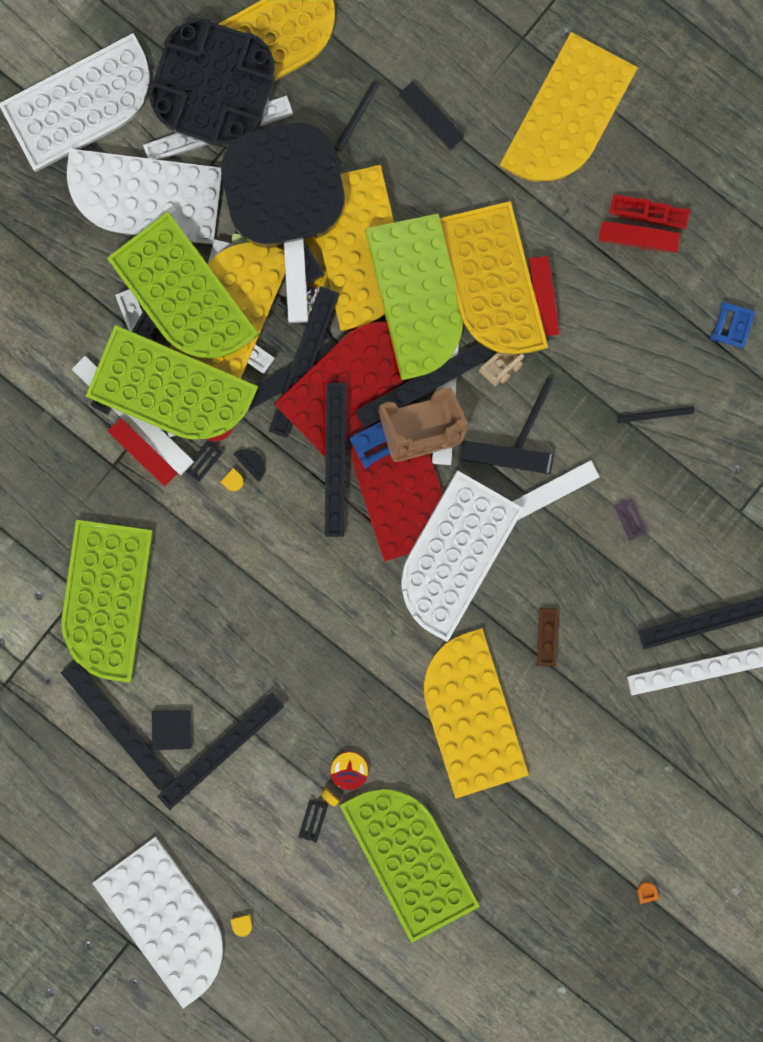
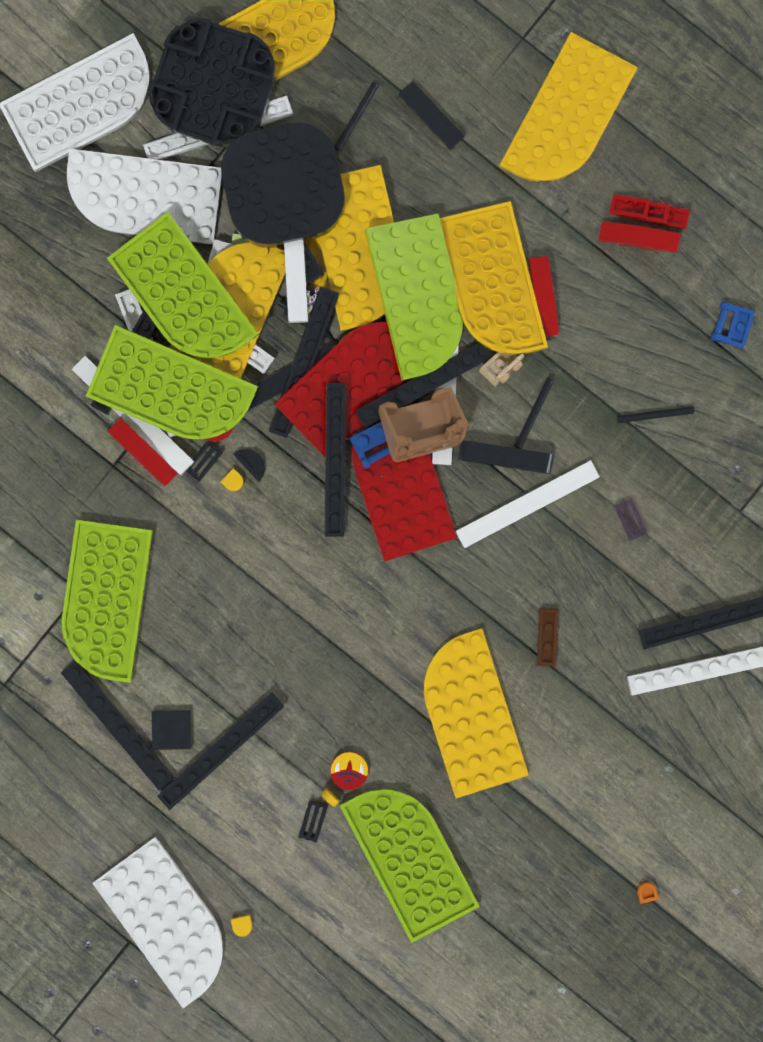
white plate [401,470,524,642] -> none

